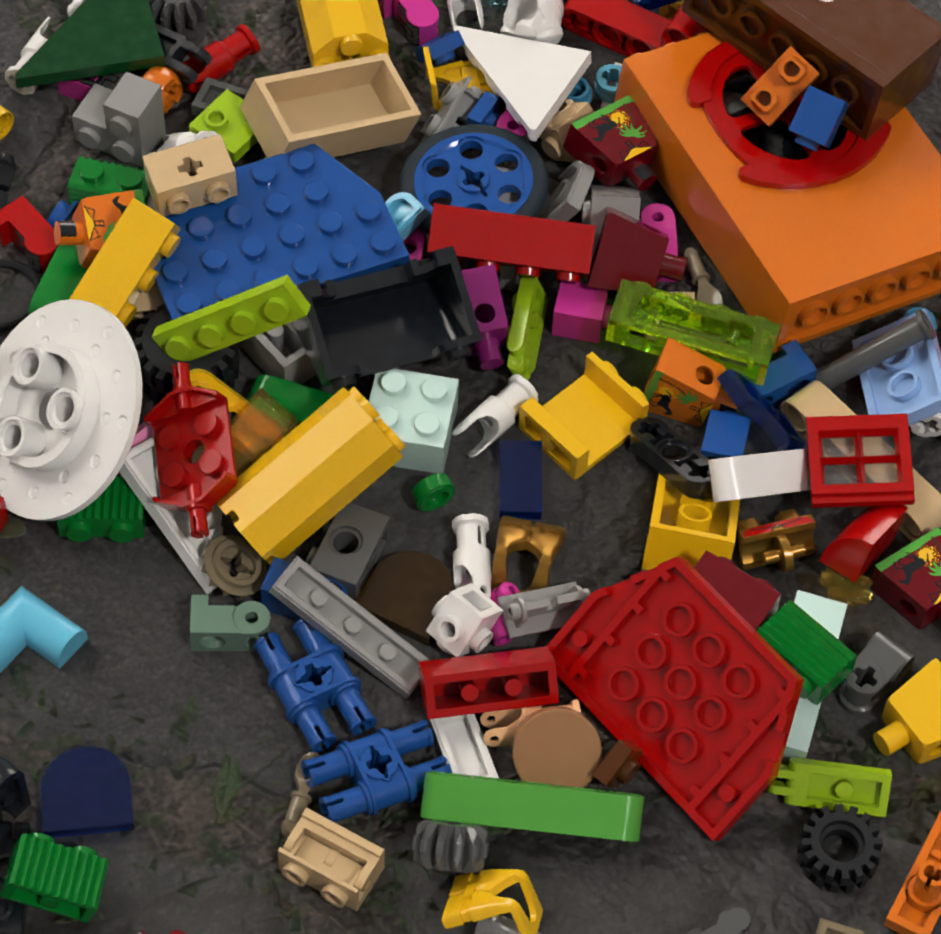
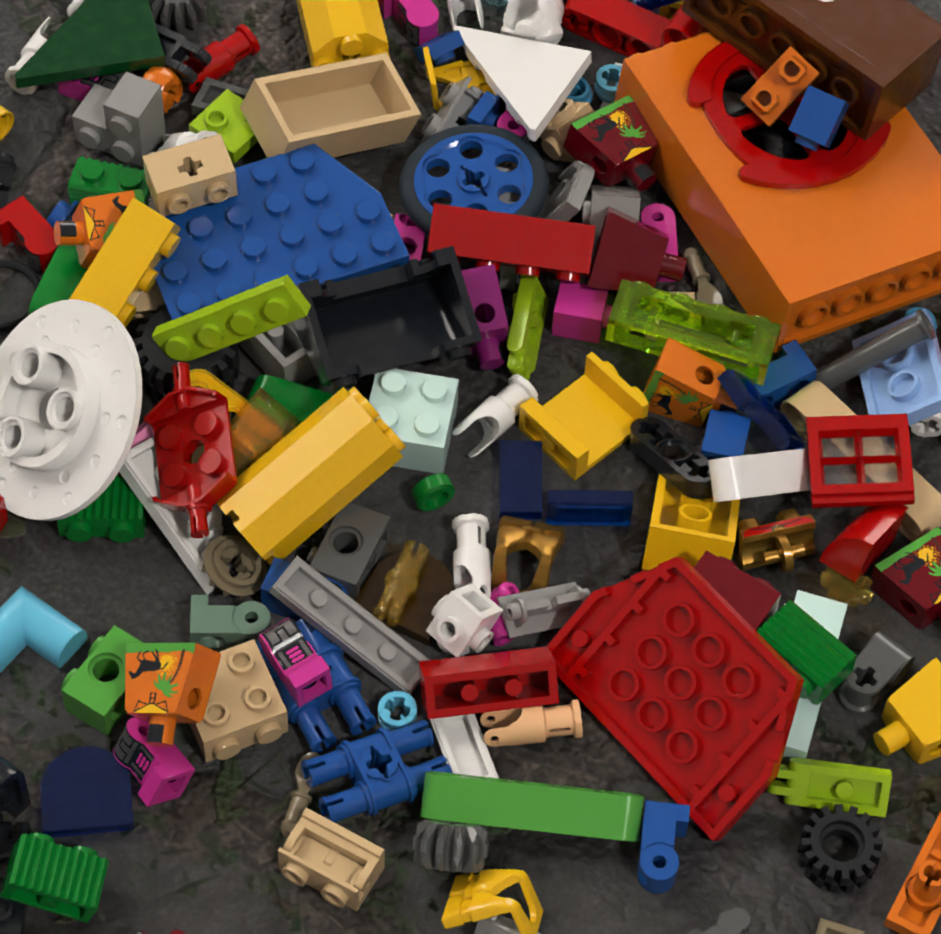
medium azure tile [385,192,431,241] -> none
medium nougat tile [512,706,602,788] -> none
reddish brown plate [593,739,644,787] -> none
none -> bright green brick [61,625,143,736]
none -> dark pink leg [113,717,196,807]
none -> orange torso [125,642,221,748]
none -> tan brick [189,639,288,763]
none -> dark pink leg [258,618,333,708]
none -> clear yellow pin [372,540,430,626]
none -> medium azure bush [378,691,417,731]
none -> clear blue tile [546,490,633,526]
none -> blue leg [637,800,690,894]

